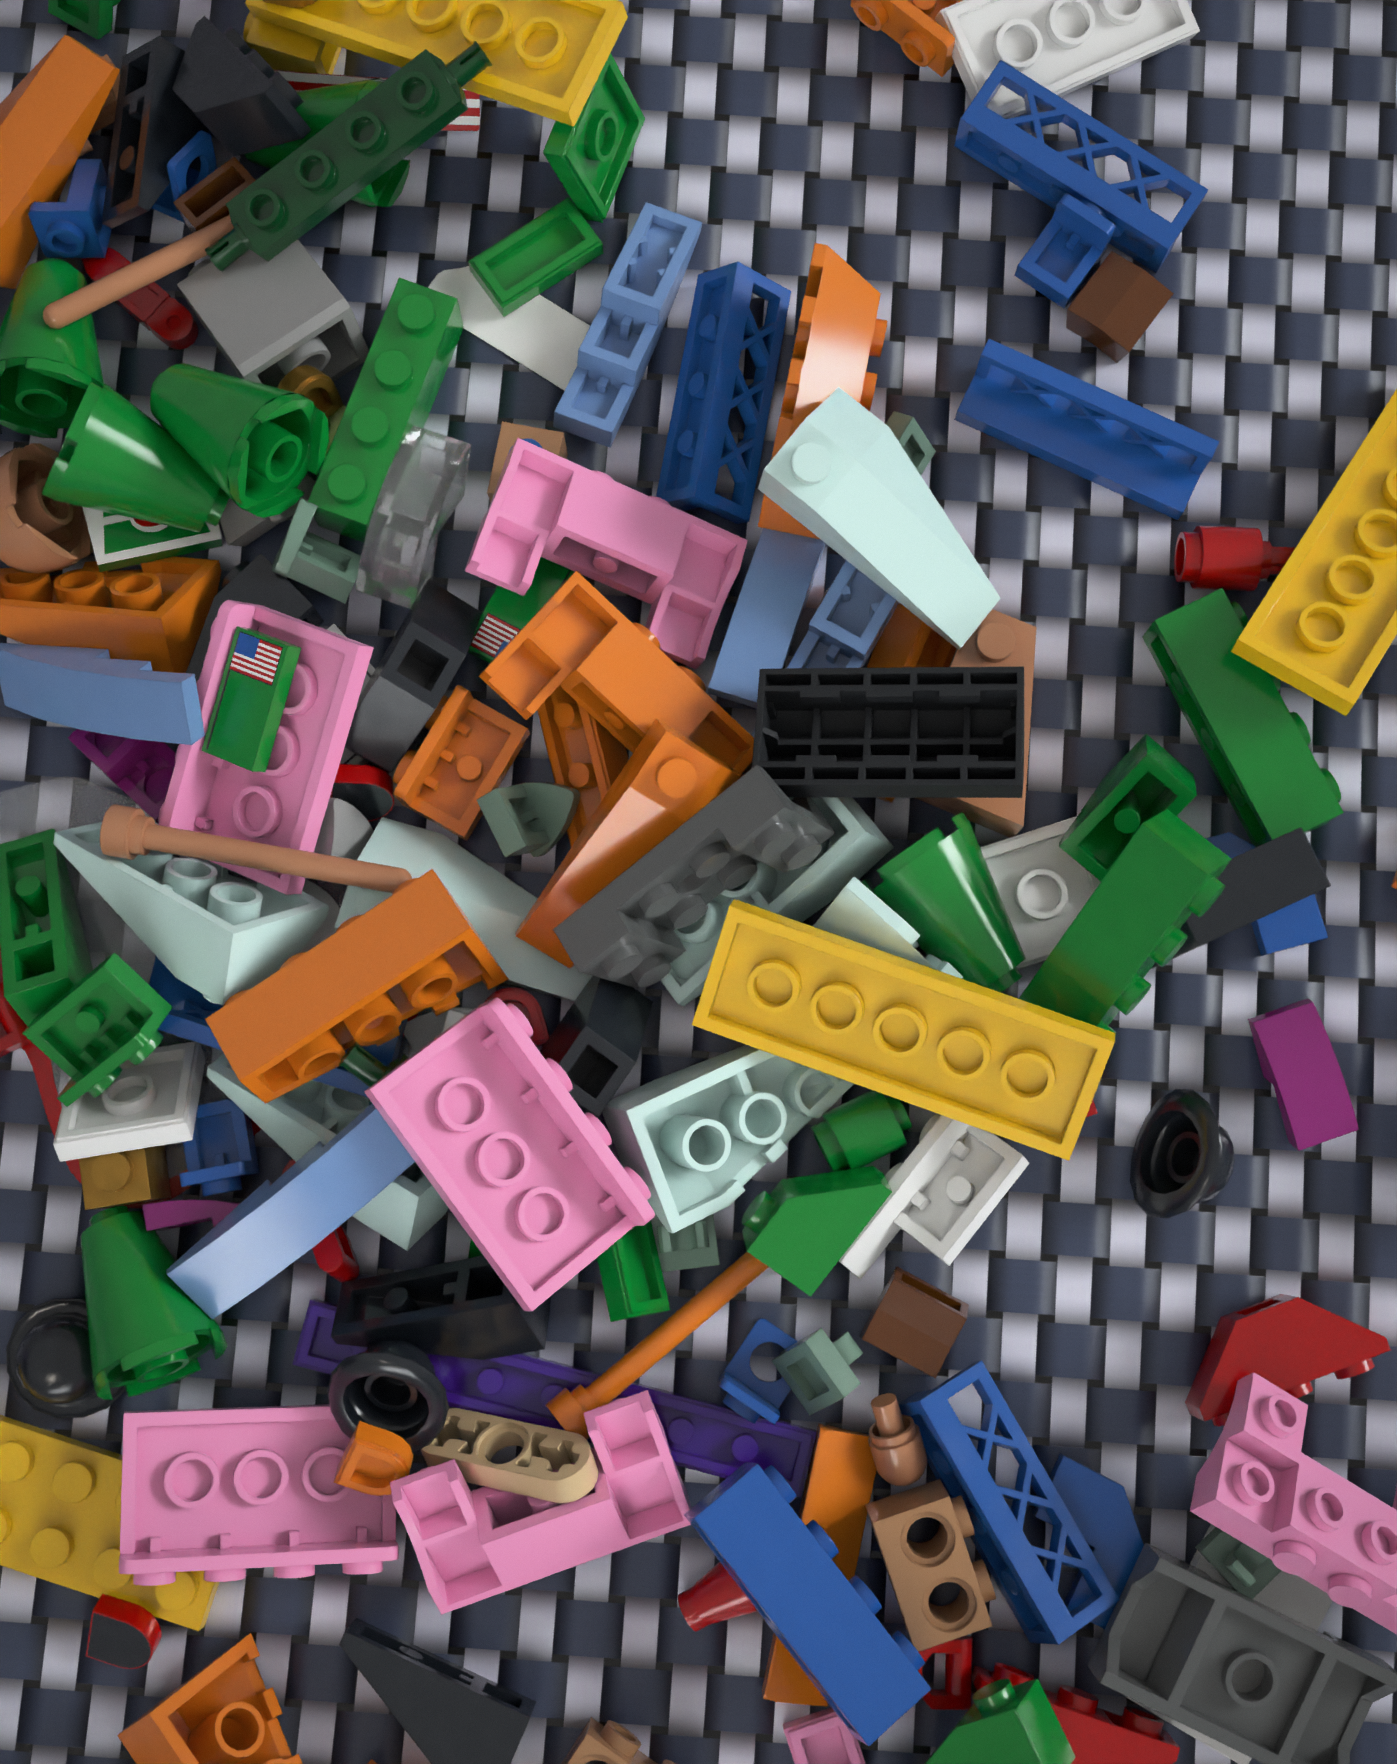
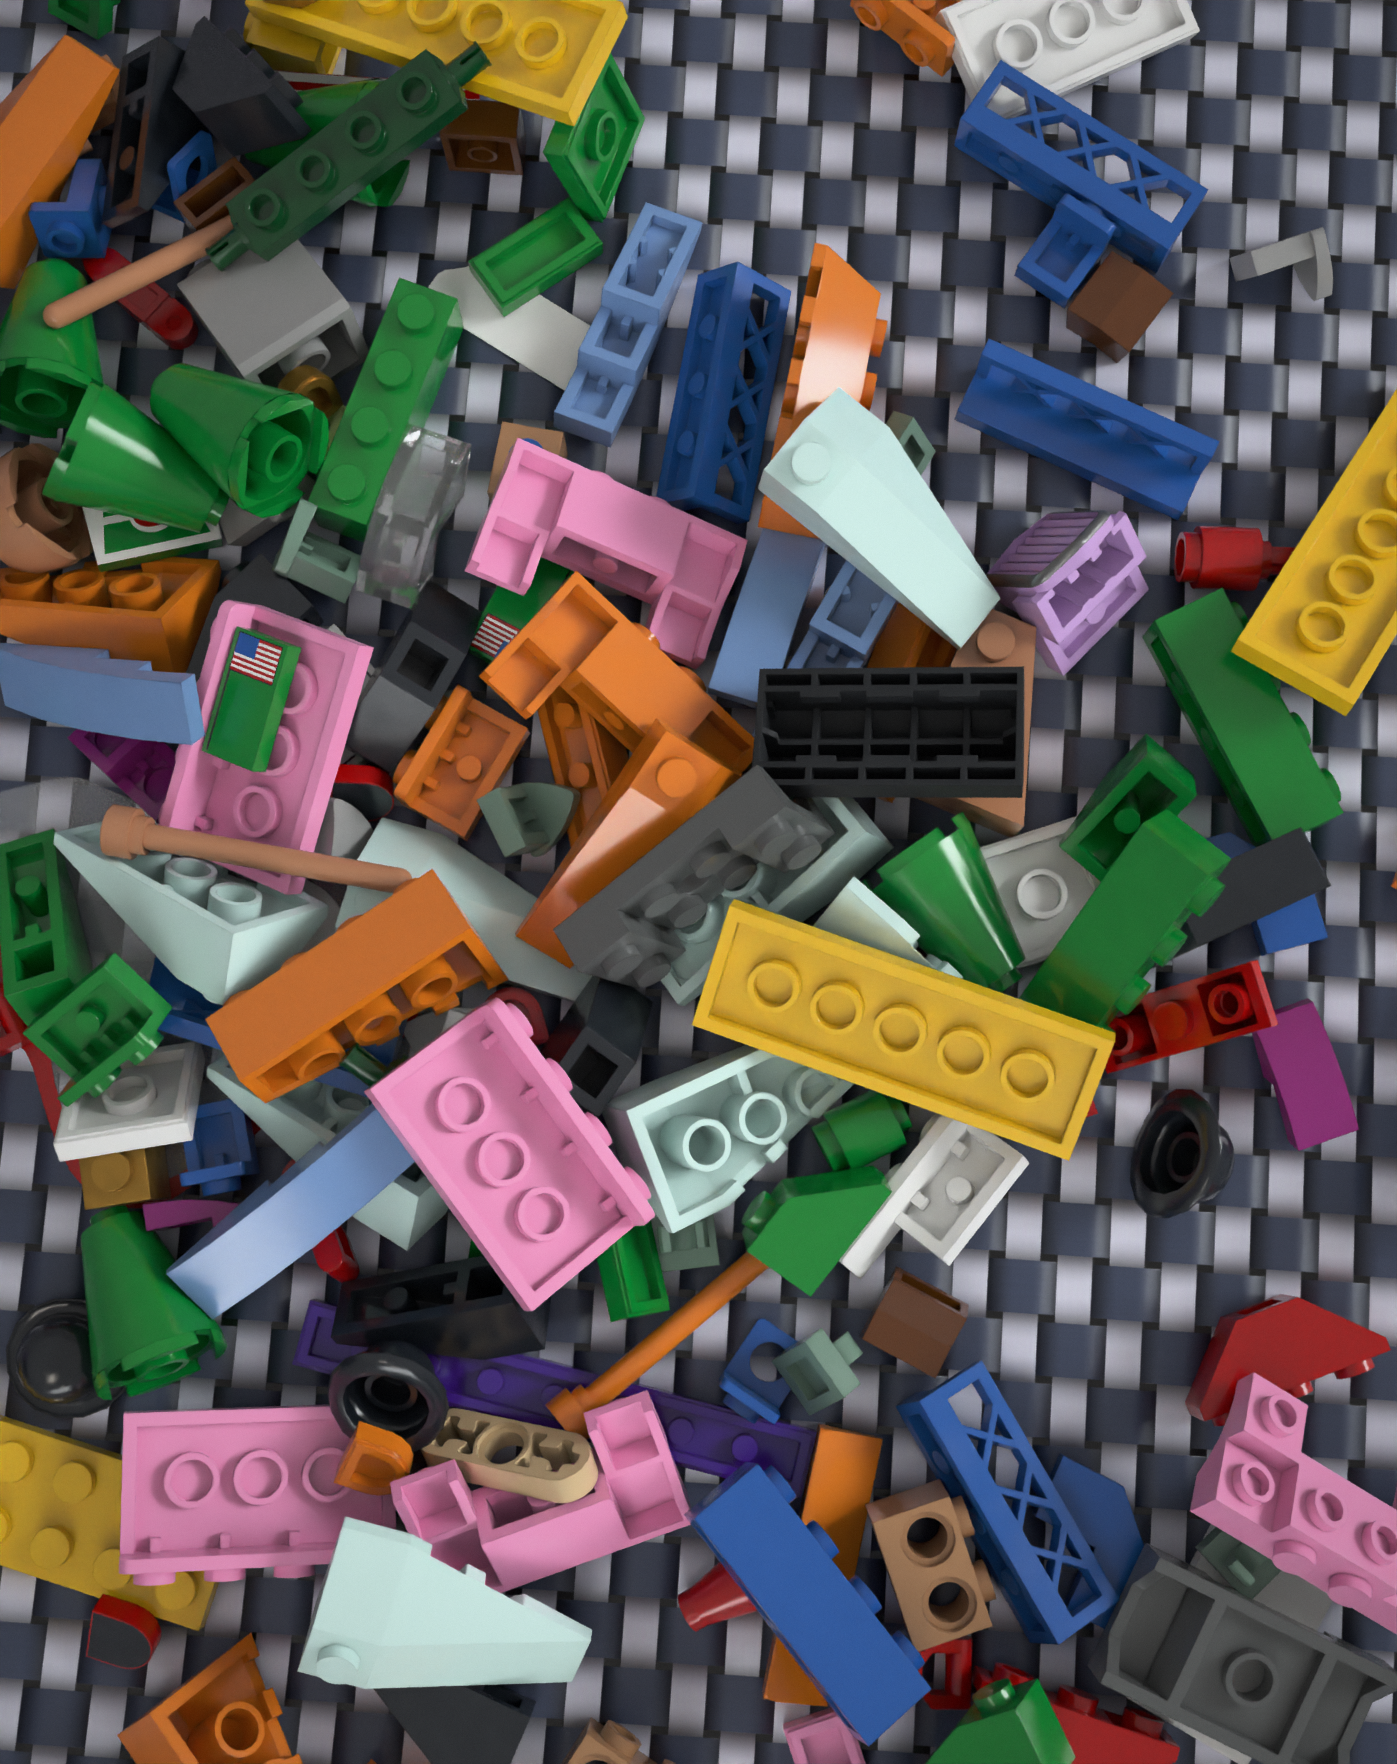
nougat cylinder [868,1393,927,1486] -> none
none -> light aqua wedge [297,1516,592,1689]
none -> reddish brown piece [440,99,527,176]
none -> lavender piece [986,510,1149,676]
none -> red slope [1105,960,1278,1074]
none -> light grey tile [1229,227,1333,301]

